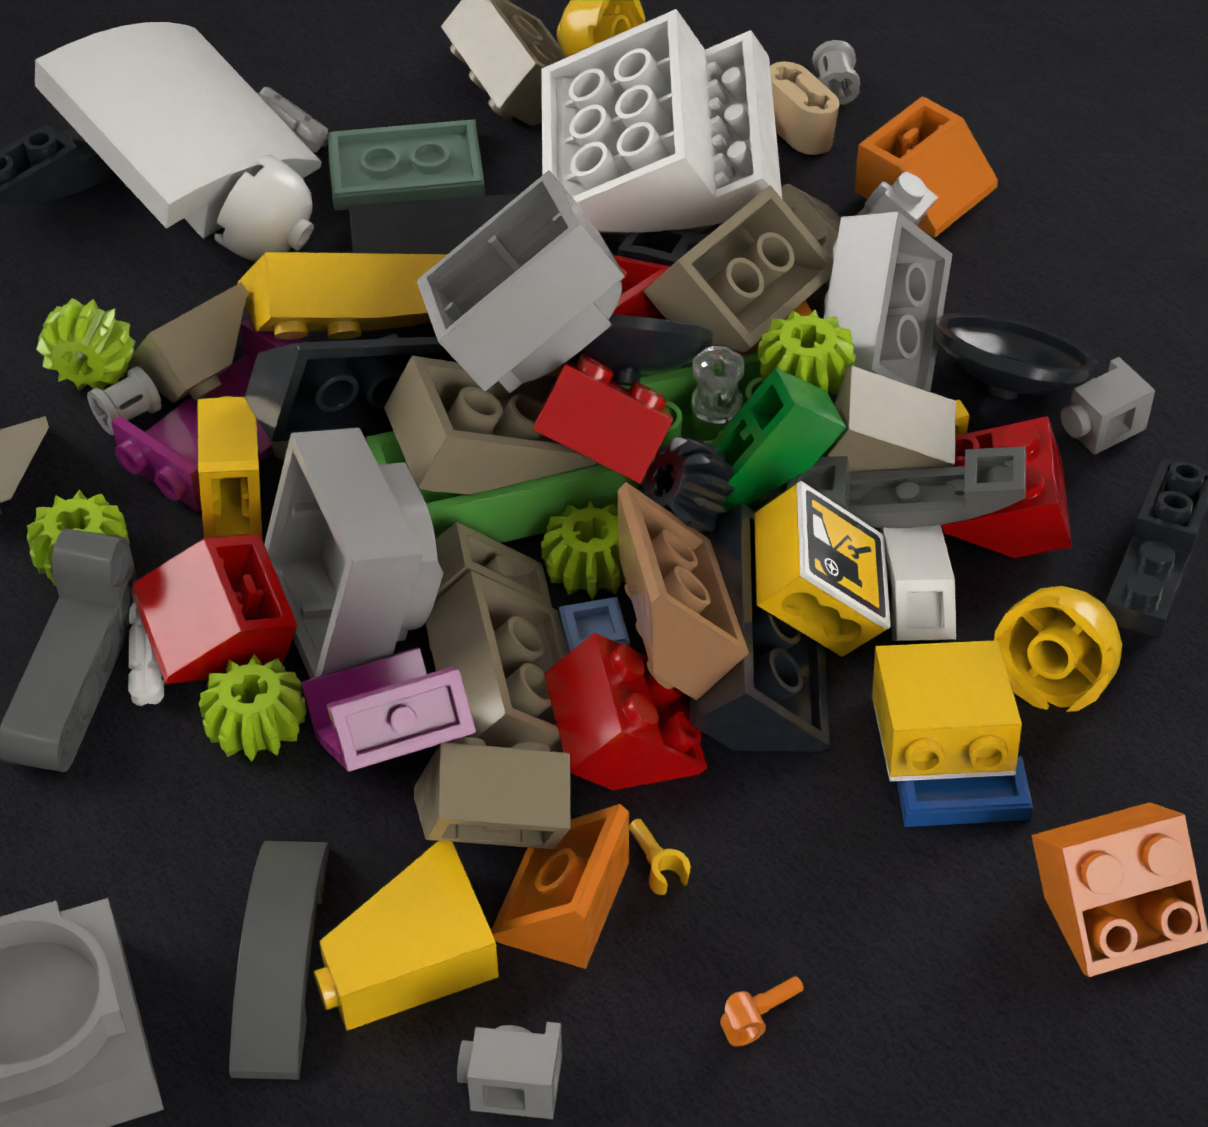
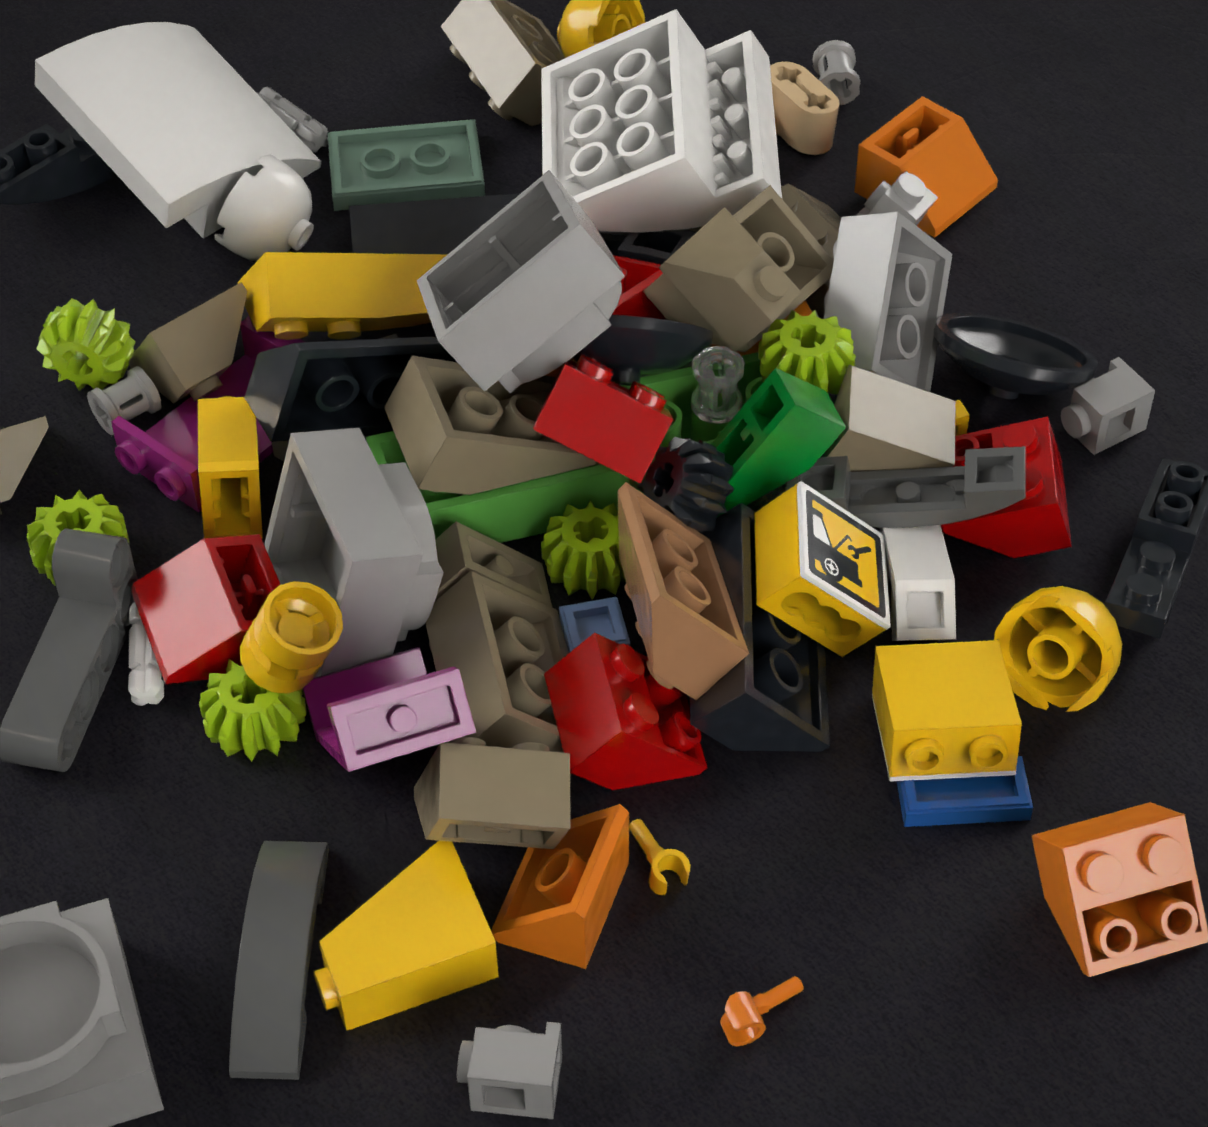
none -> yellow wheel [240,581,343,694]
none -> dark tan slope [658,207,802,353]

